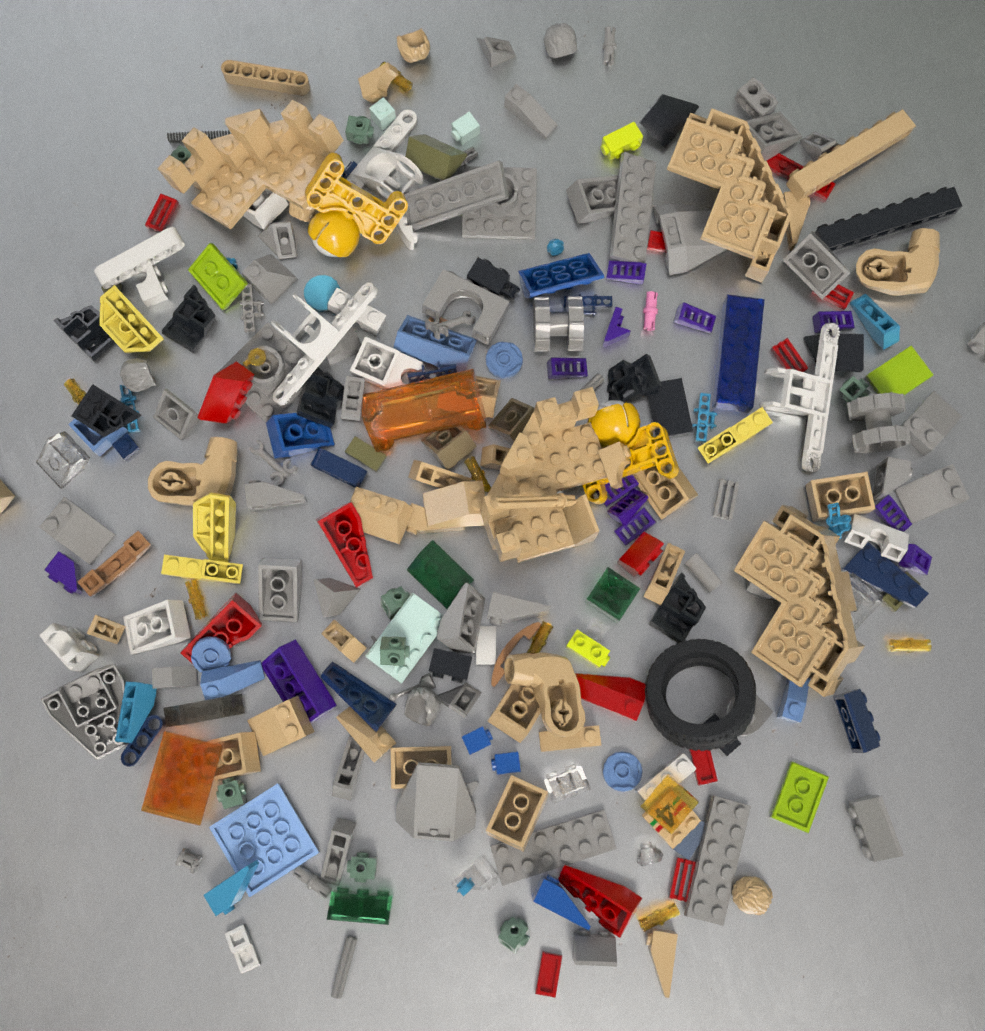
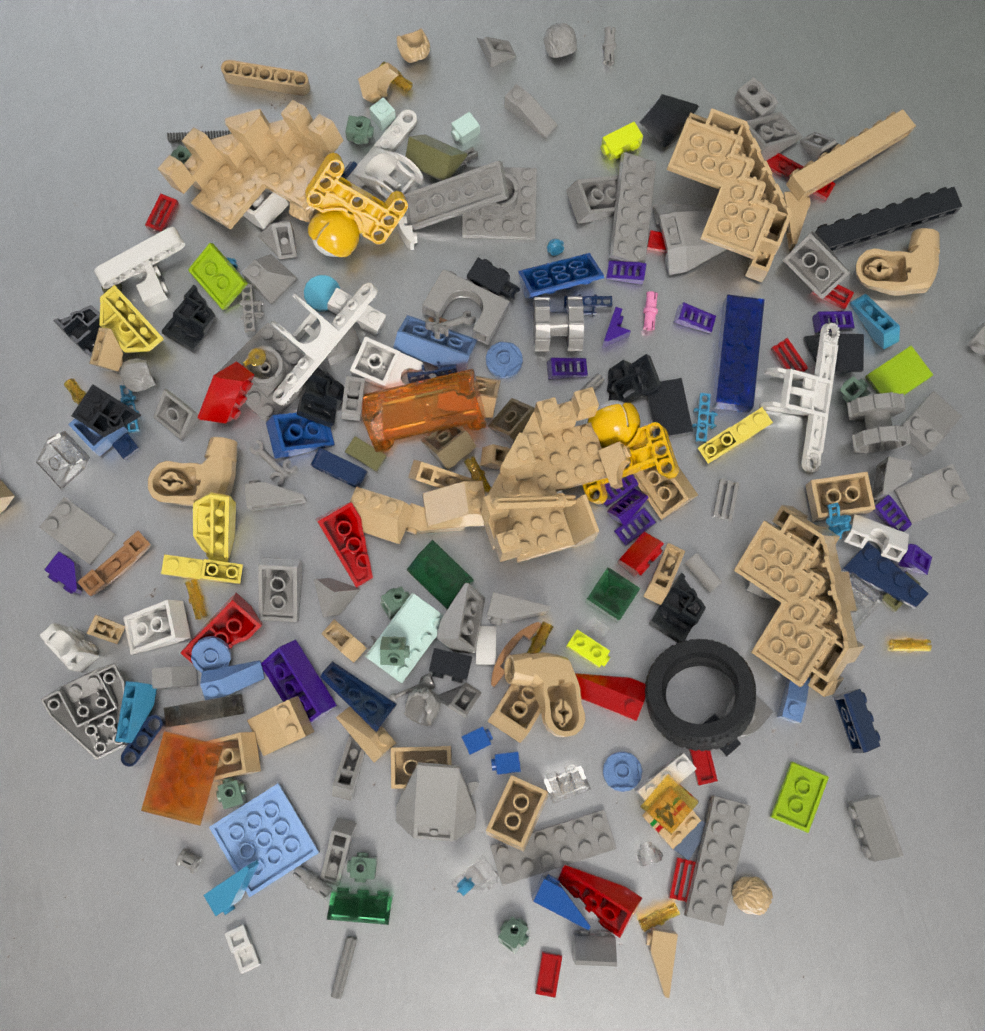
tan slope [539,725,601,752] -> none
none -> tan slope [89,327,123,371]

